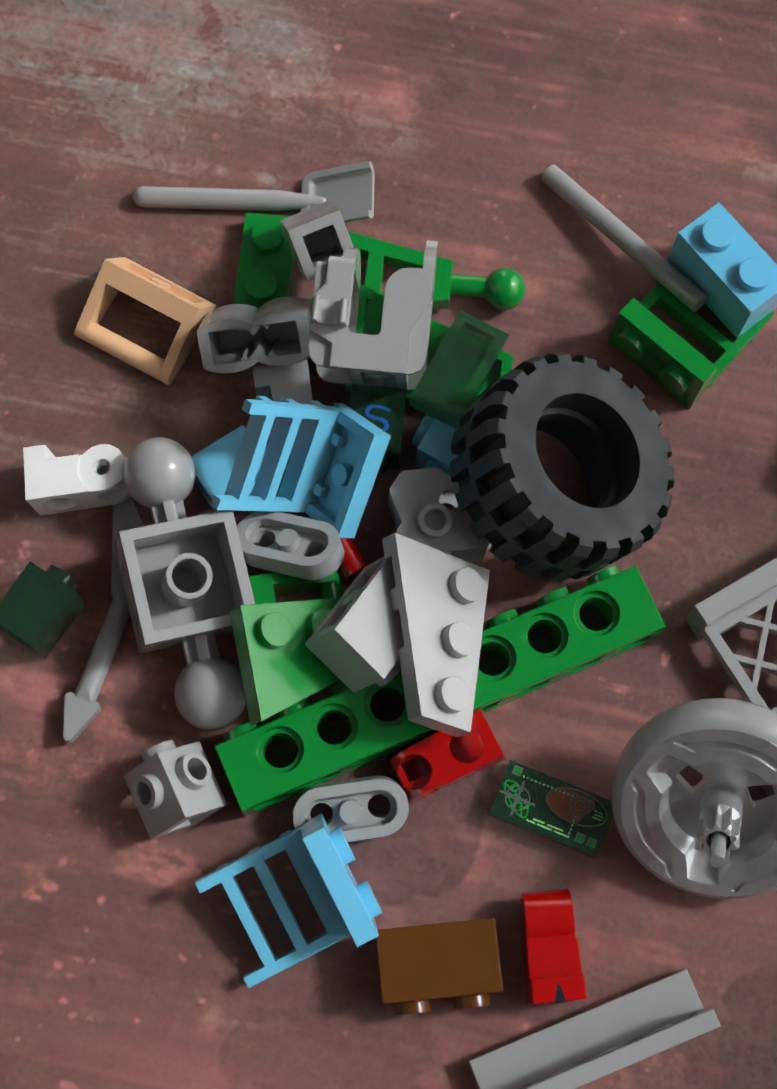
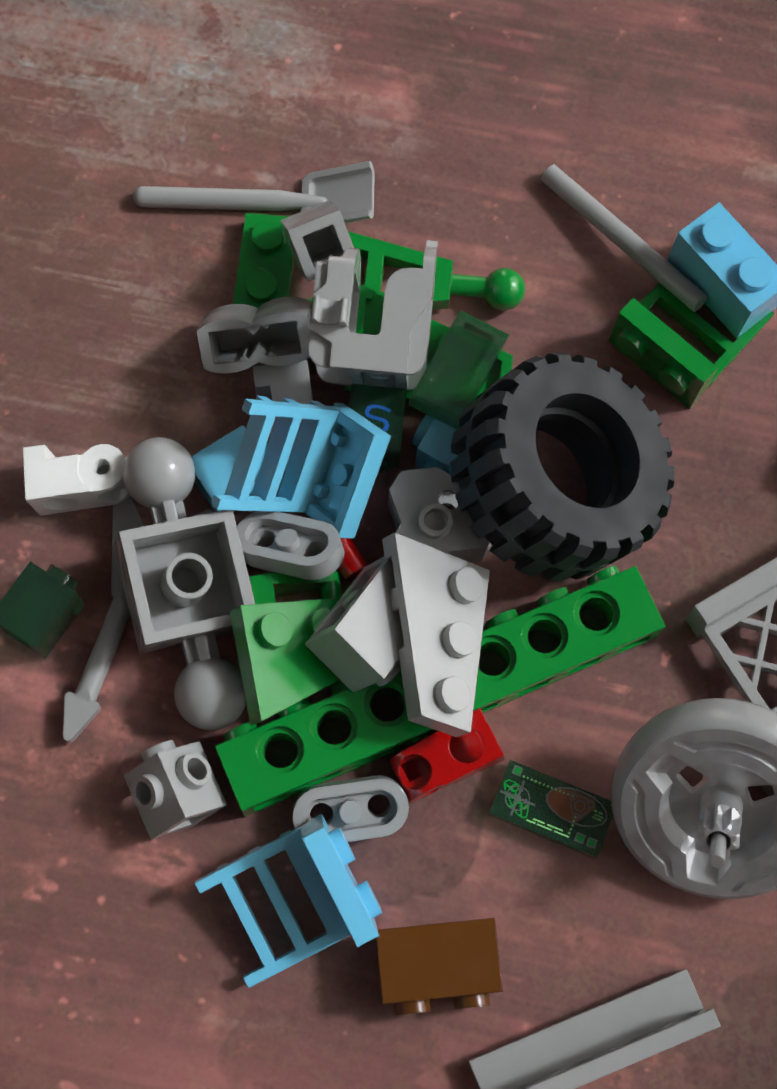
light nougat tile [74,257,216,385] -> none
red leg [520,889,587,1004] -> none

